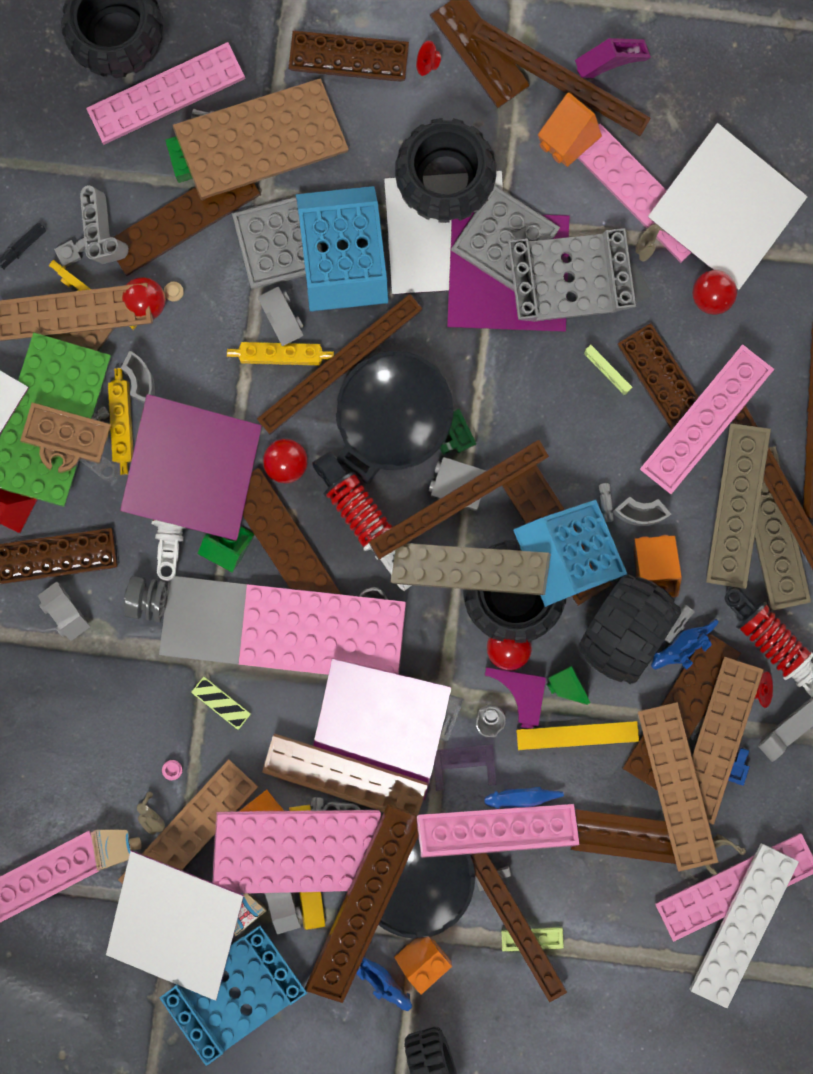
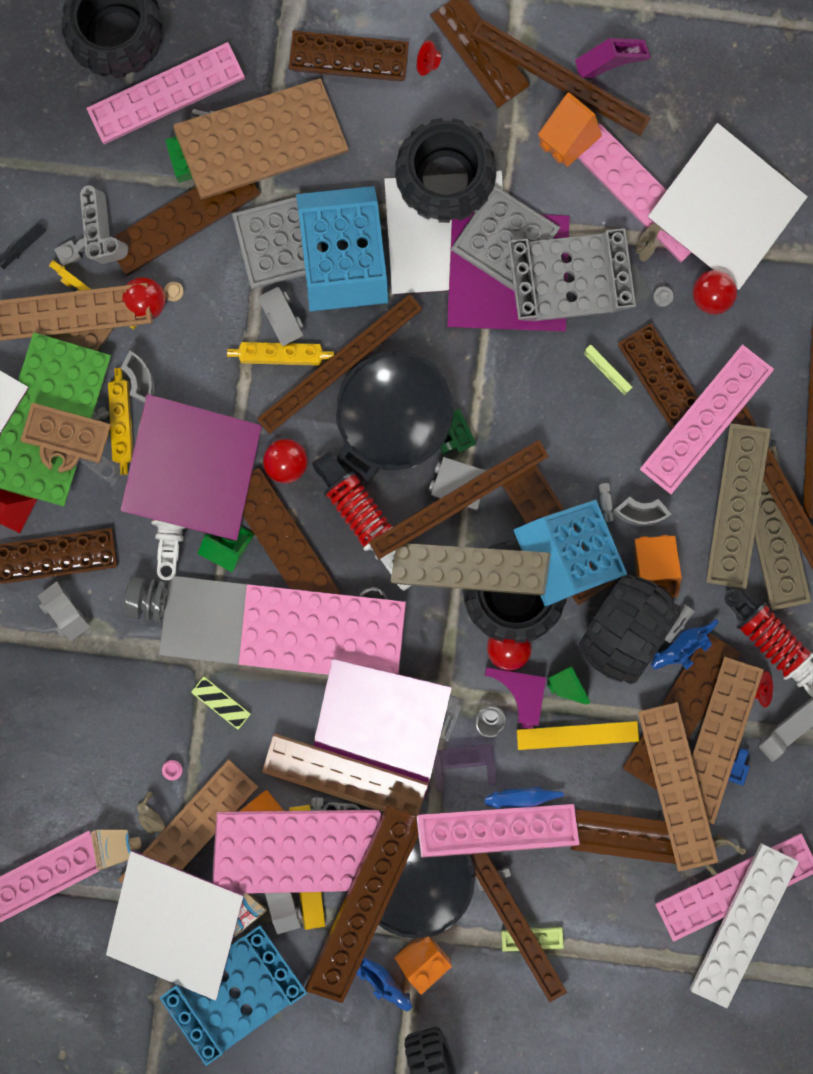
none -> light grey tile [653,287,673,307]

